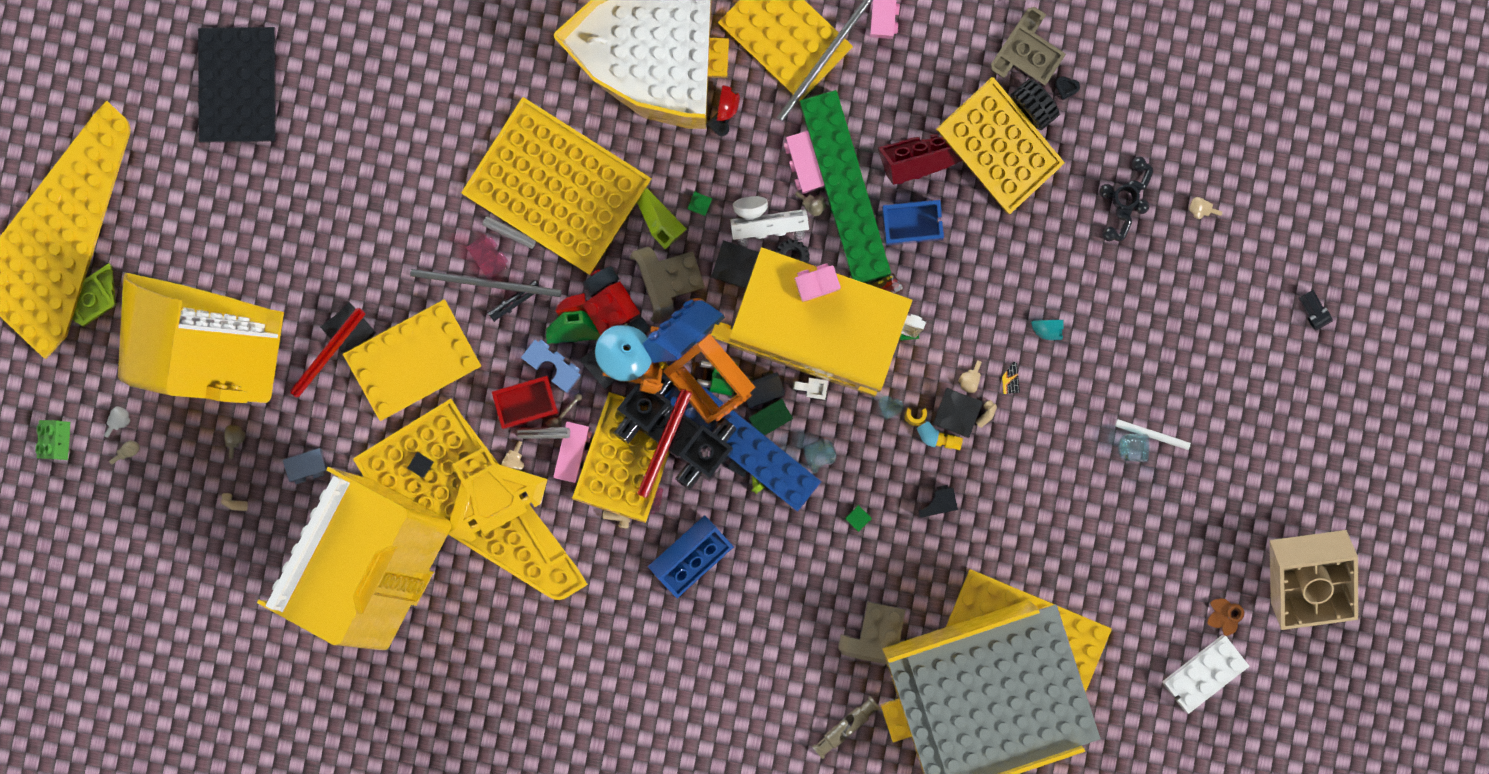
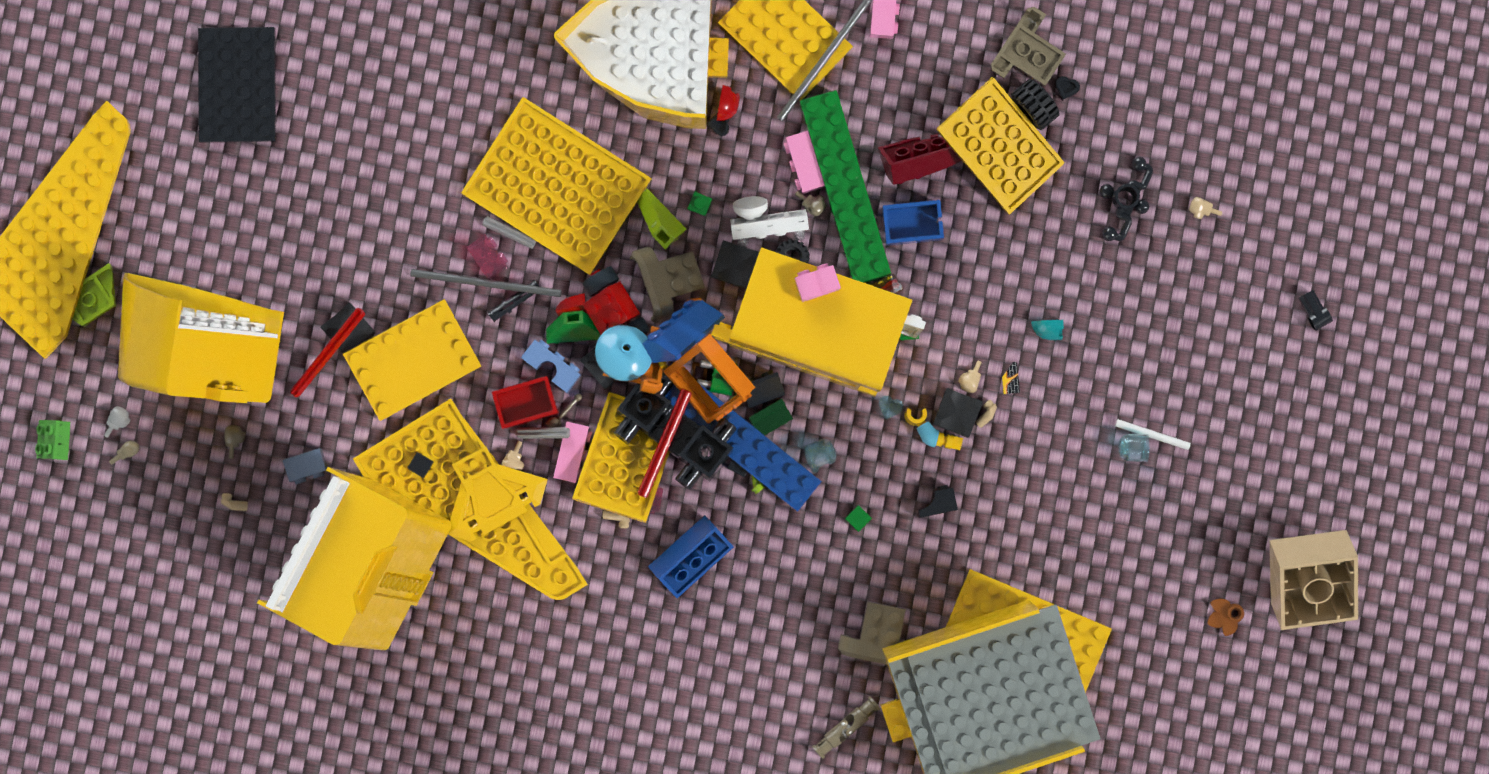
white plate [793,378,828,400] -> none
white piece [1162,635,1250,714] -> none

